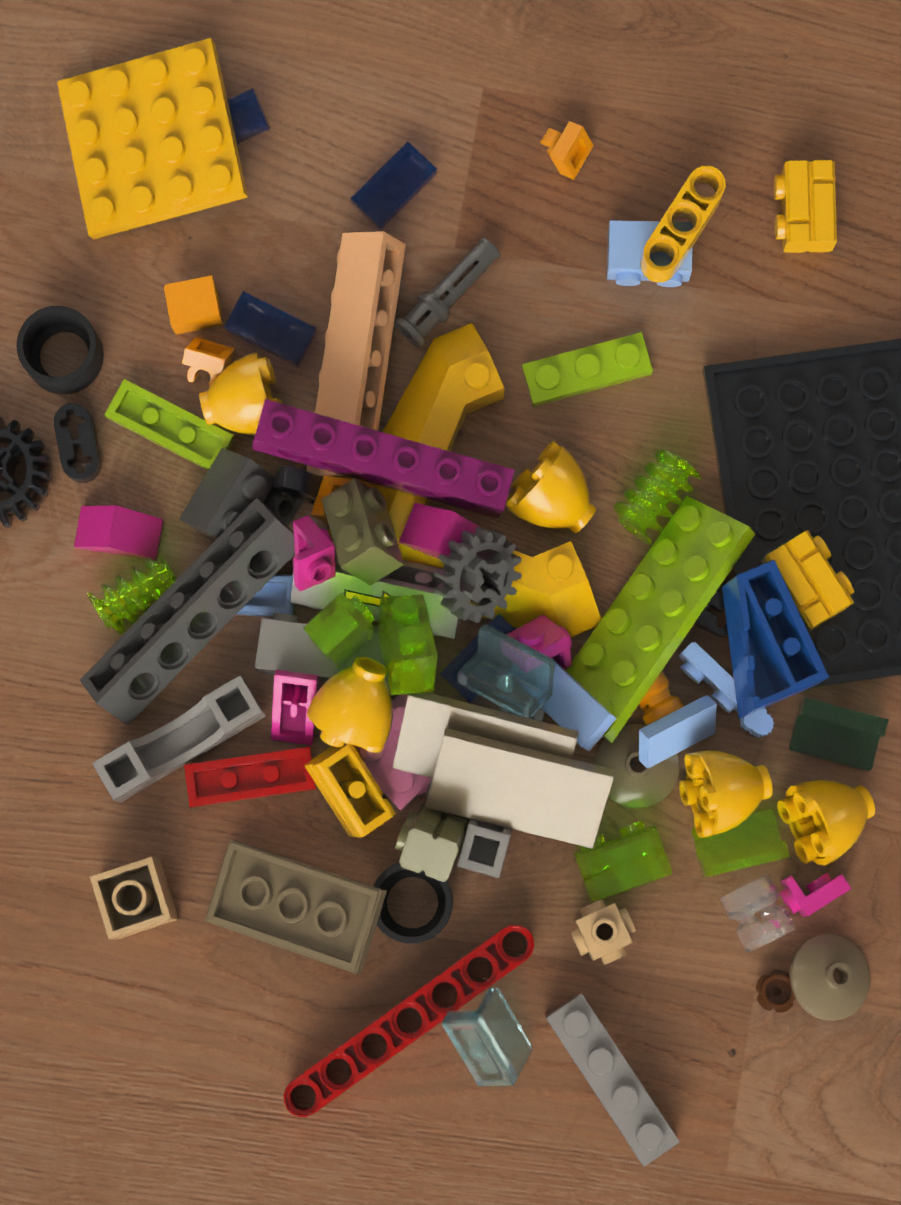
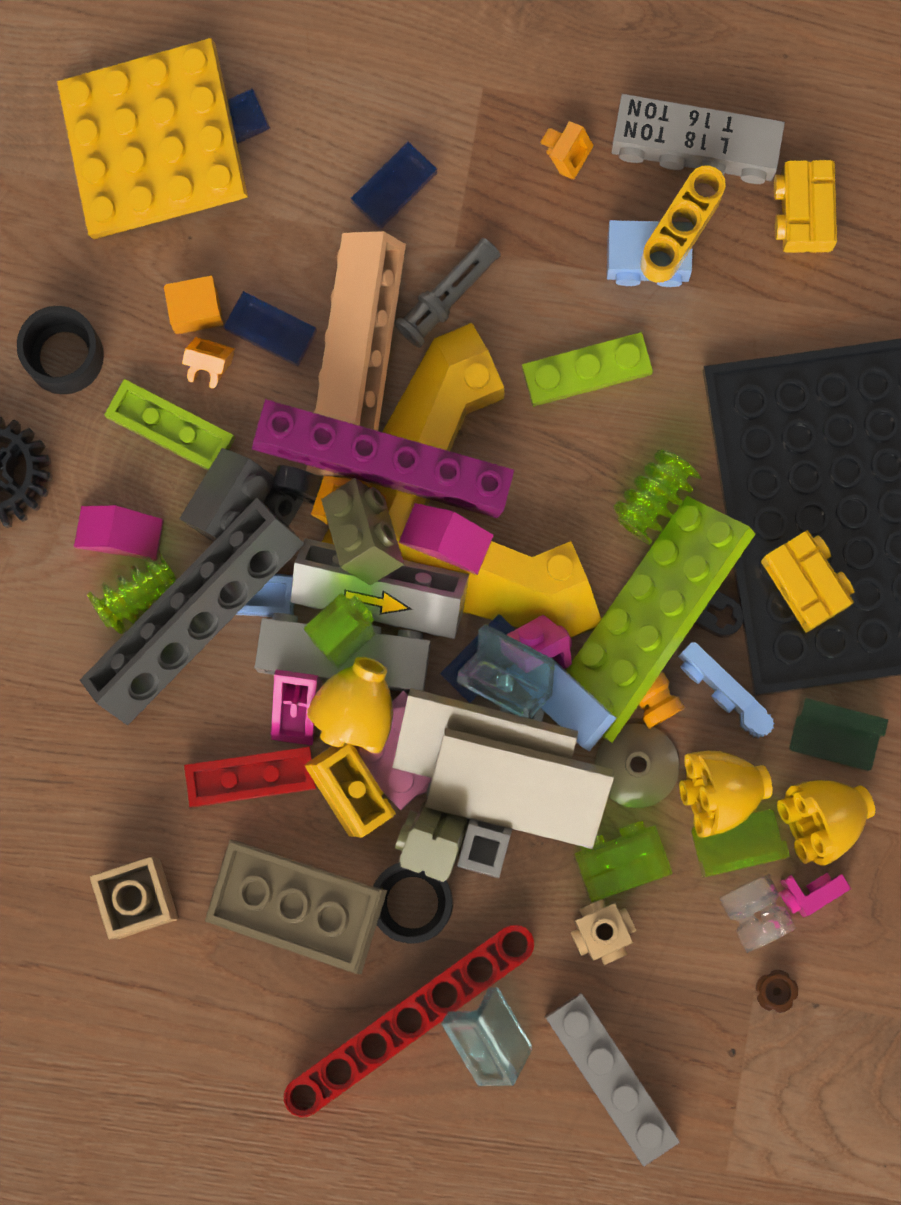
black beam [54,403,101,483] -> none
light grey arch [92,675,266,803] -> none
yellow piece [199,352,282,436] -> none
dark pink bracket [293,516,336,591] -> none
clear neon green brick [378,594,438,695] -> none
dark grey gear [434,527,522,623] -> none
yellow piece [505,441,597,534] -> none
light blue tile [639,695,717,769] -> none
blue wedge [722,560,829,719] -> none
dark tan dish [790,934,870,1021] -> none
none -> light grey brick [611,94,785,184]

